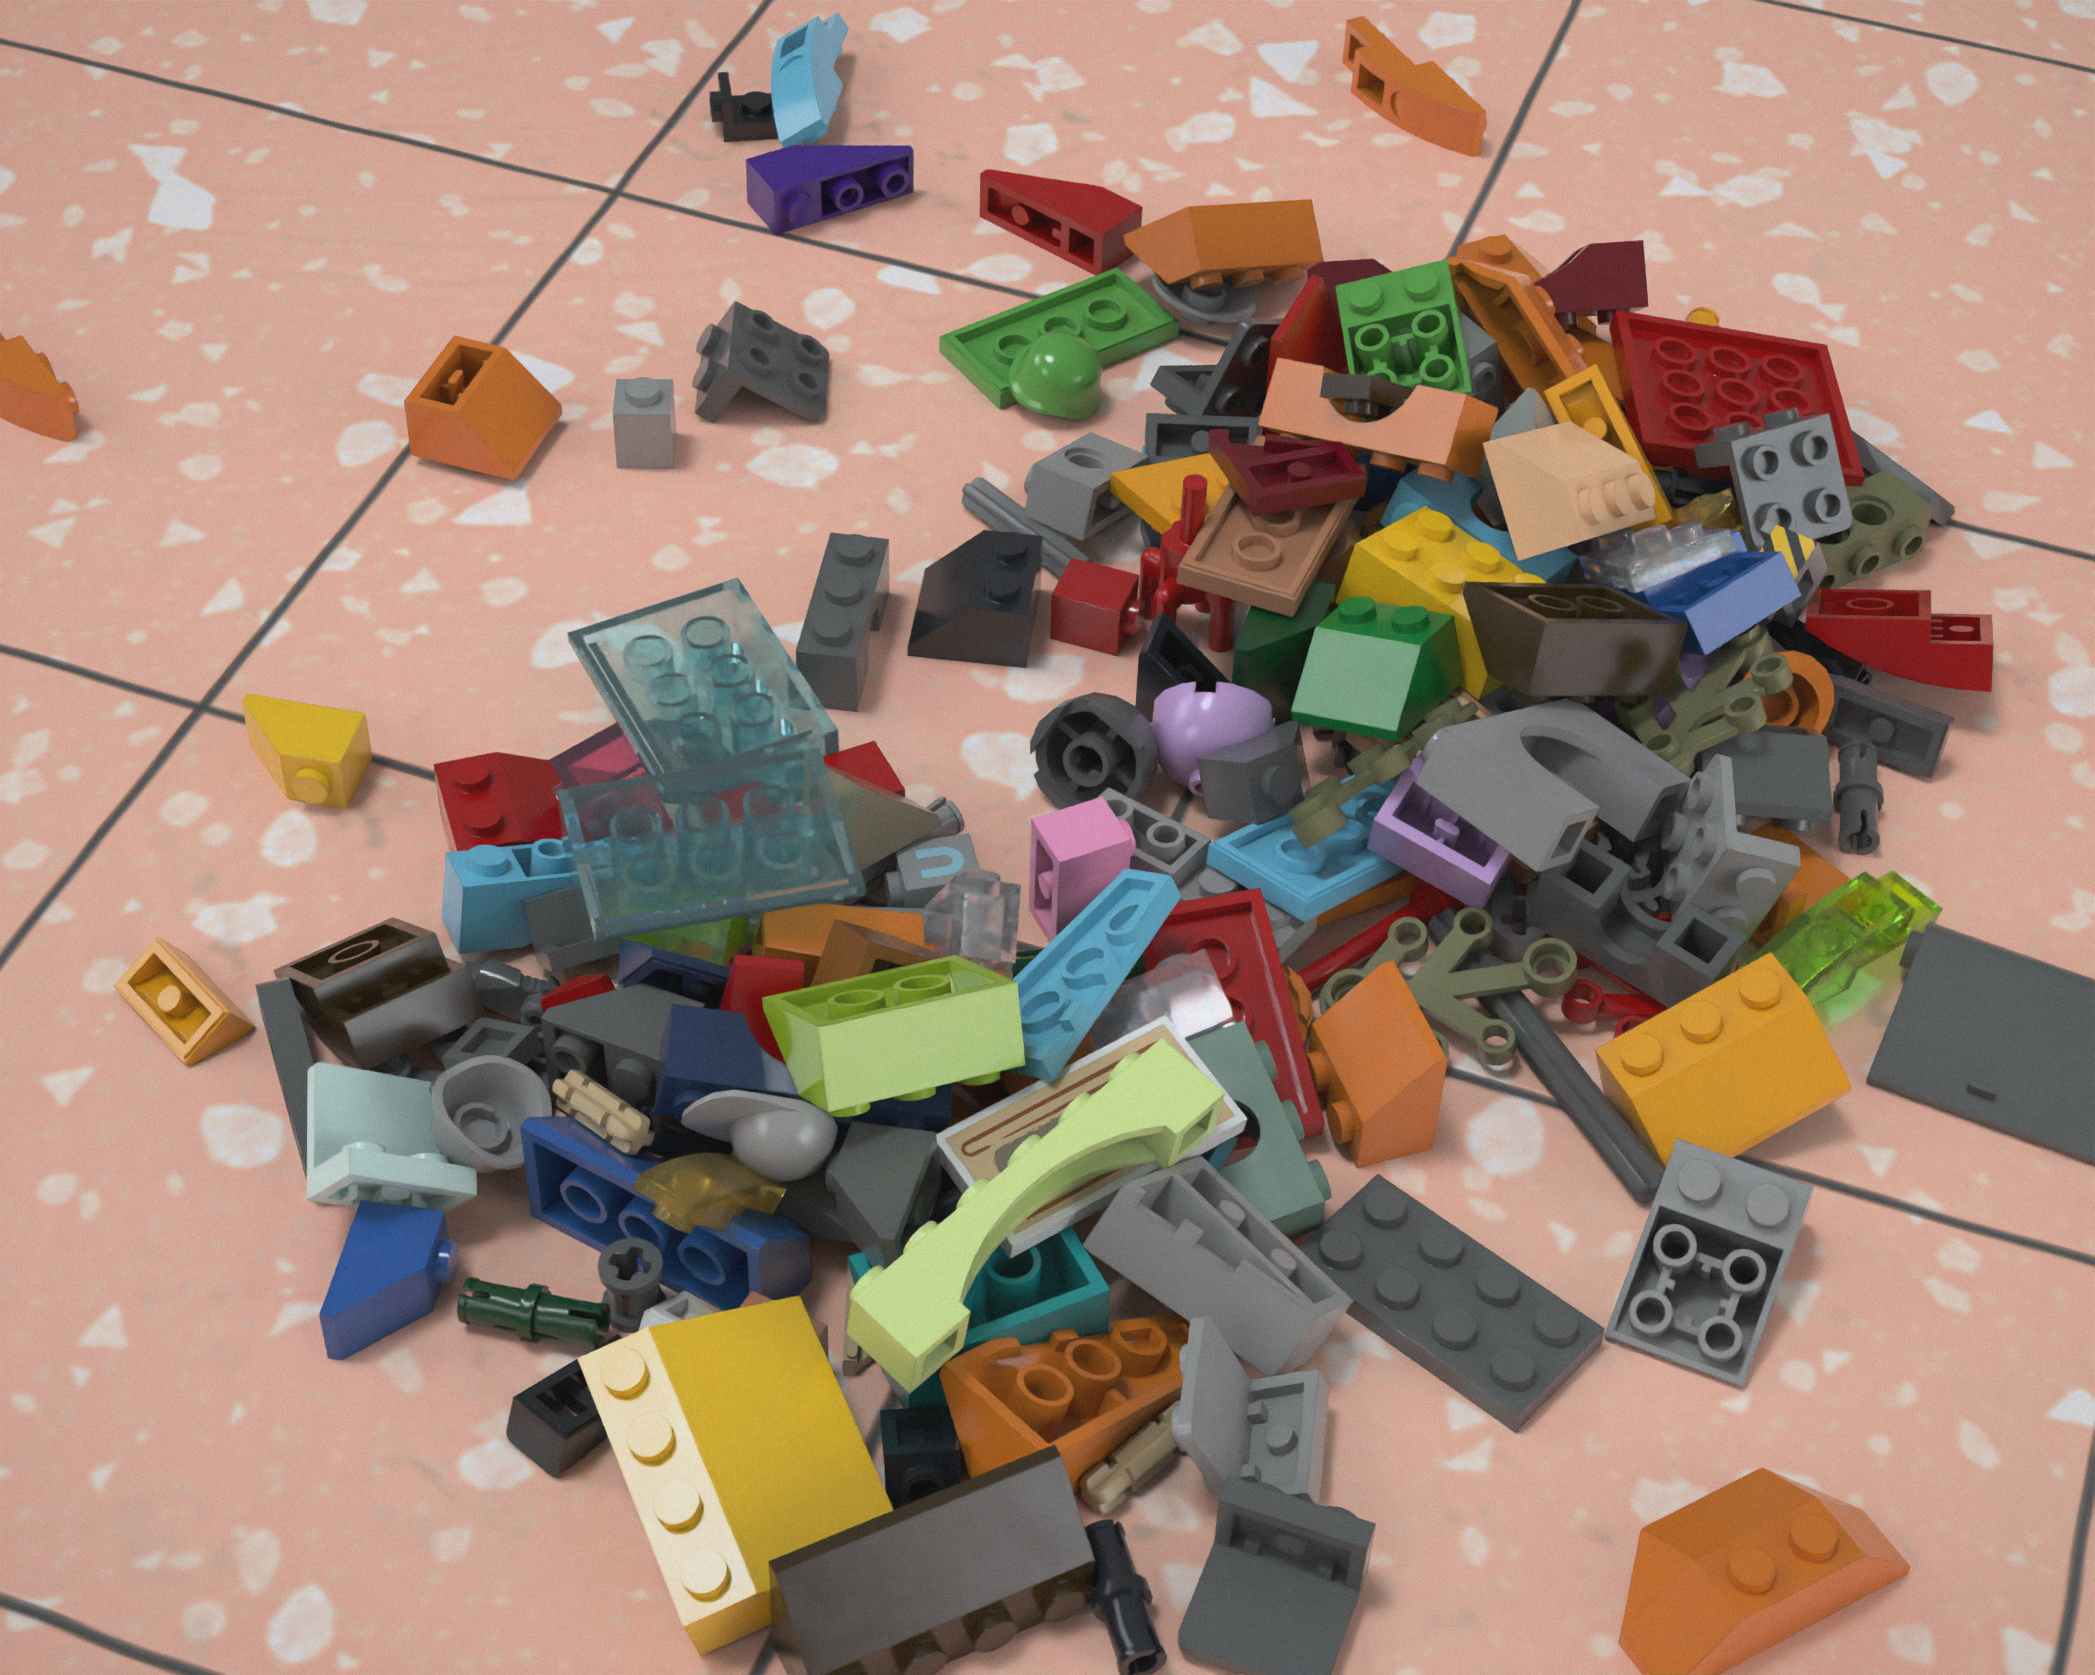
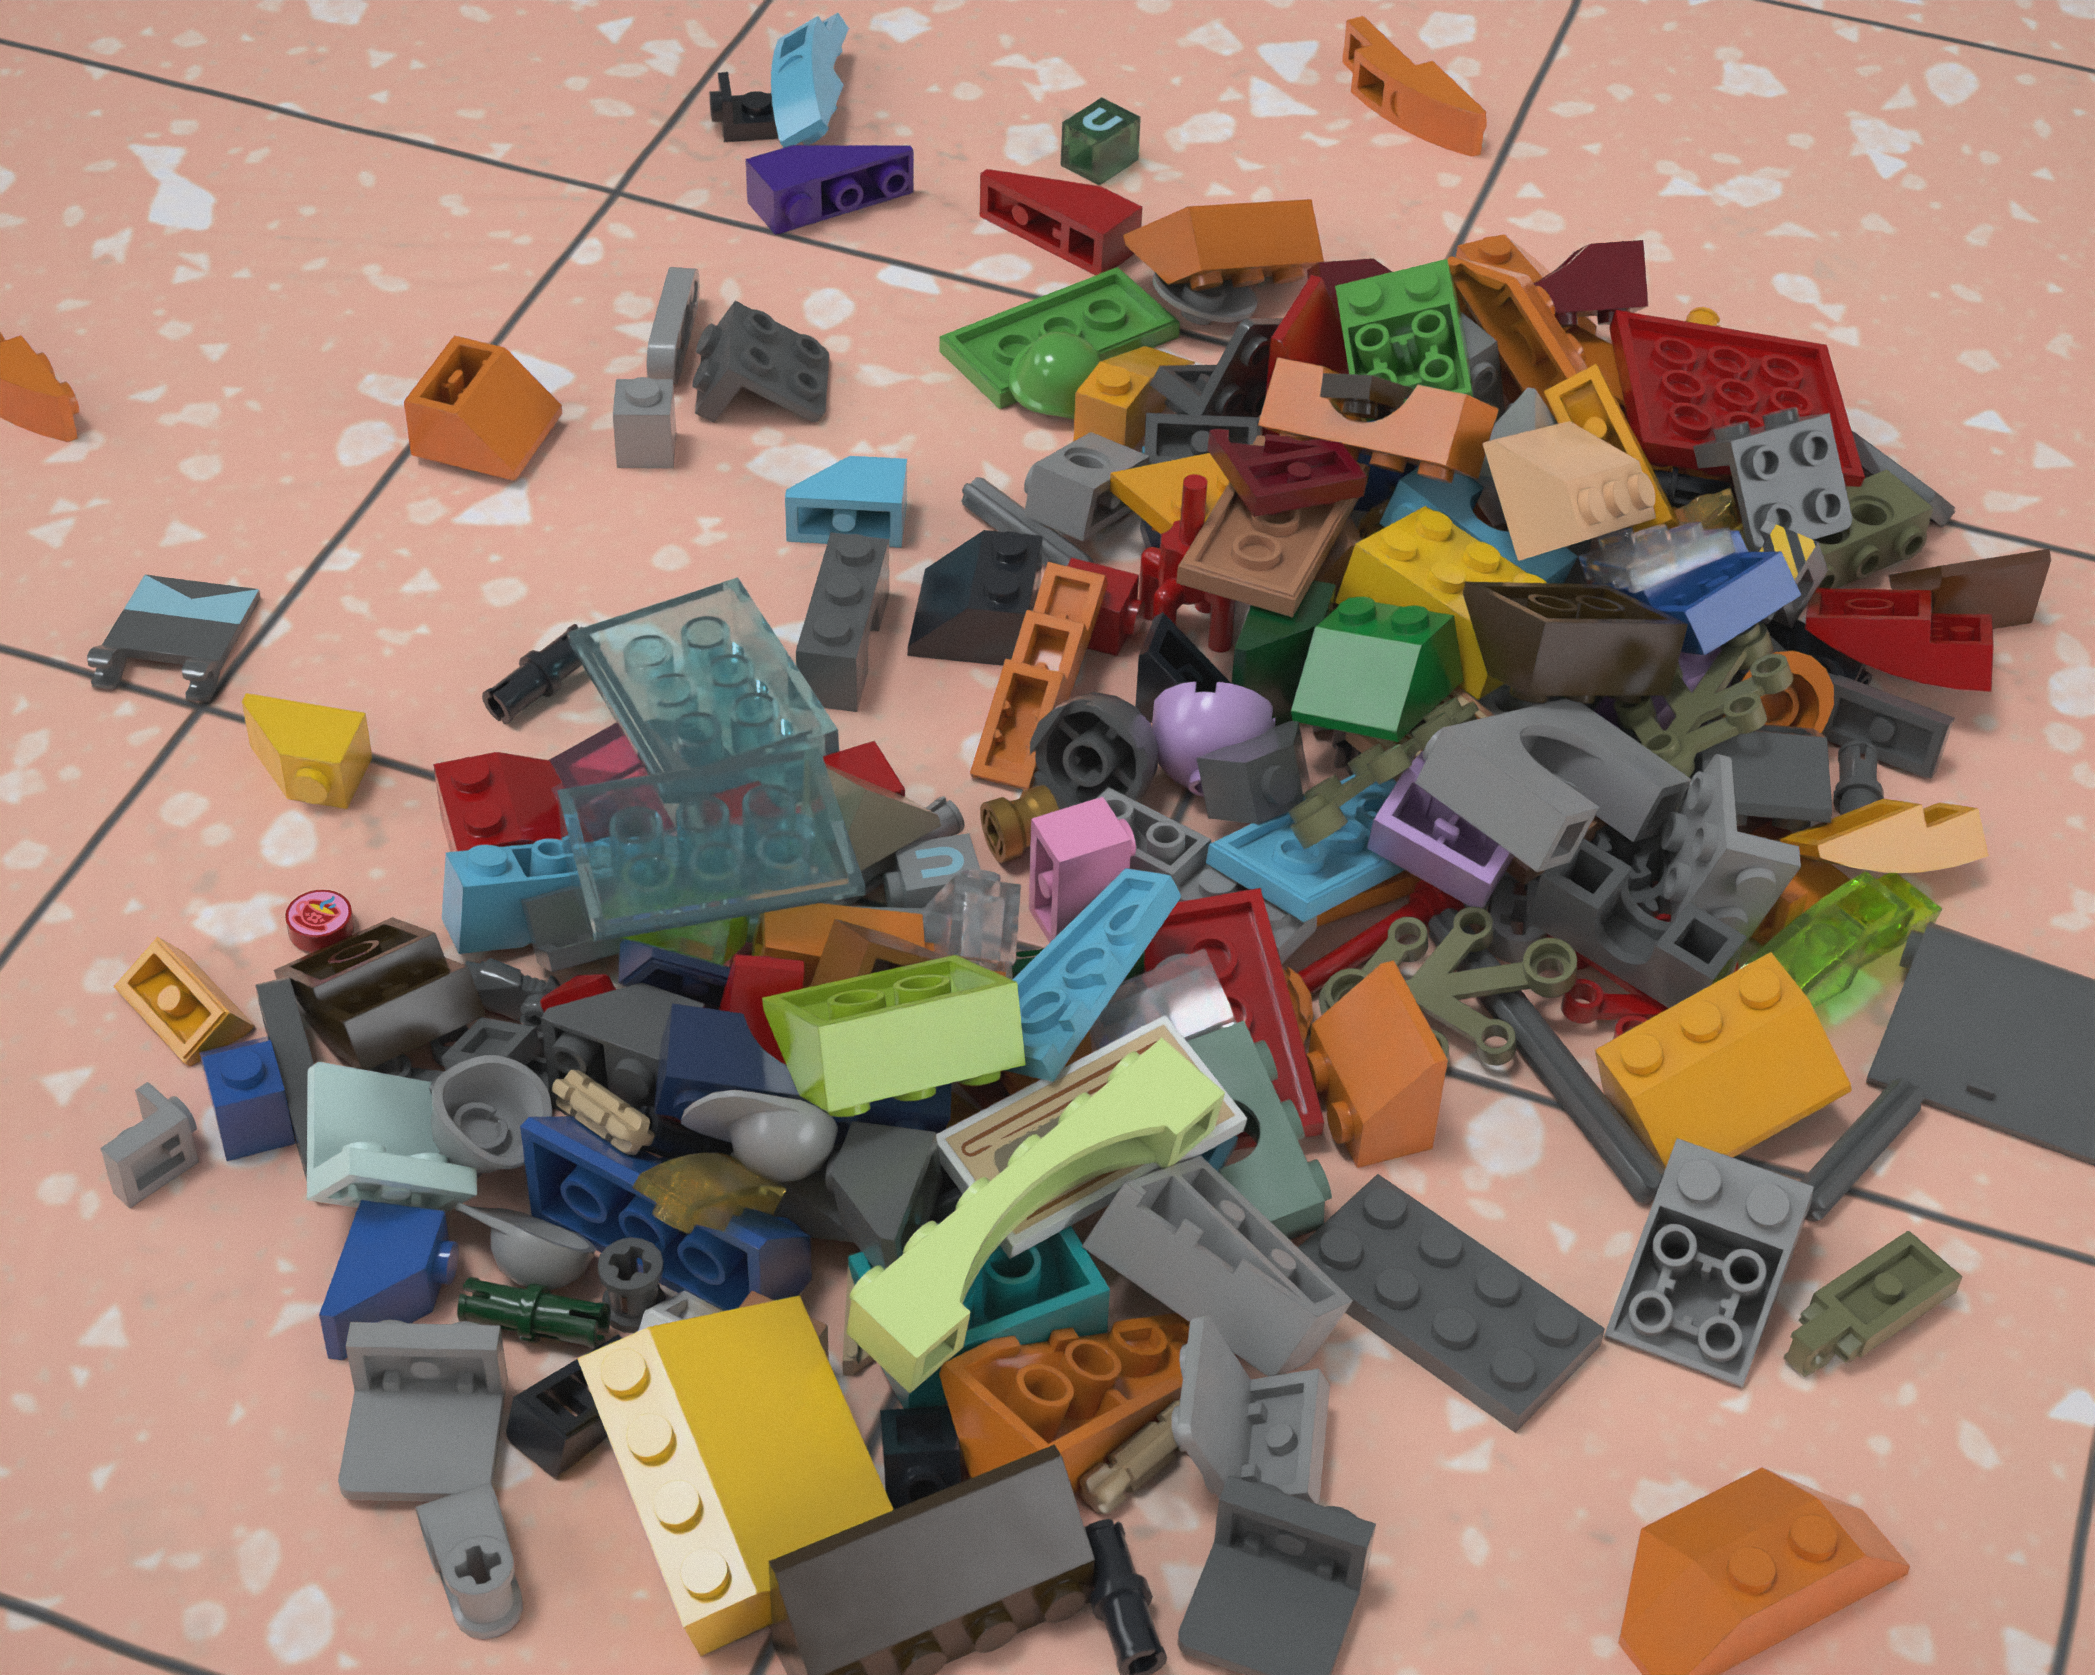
none -> dark grey flag [87,574,260,702]
none -> light grey bracket [101,1082,199,1208]
none -> blue slope [199,1036,296,1161]
none -> tile [285,890,354,953]
none -> light grey bracket [338,1320,508,1502]
none -> light grey piece [416,1482,523,1639]
none -> light grey cap [455,1202,596,1291]
none -> black pin [482,624,598,724]
none -> light grey beam [647,267,700,384]
none -> medium azure slope [785,456,907,548]
none -> orange slope [970,562,1108,790]
none -> pearl gold wheel [980,785,1059,863]
none -> clear green brick [1060,97,1141,186]
none -> light orange slope [1073,346,1195,449]
none -> light orange slope [1780,799,1989,873]
none -> olive hinge [1783,1231,1963,1377]
none -> dark grey axle [1800,1078,1925,1221]
none -> reddish brown slope [1889,549,2051,629]

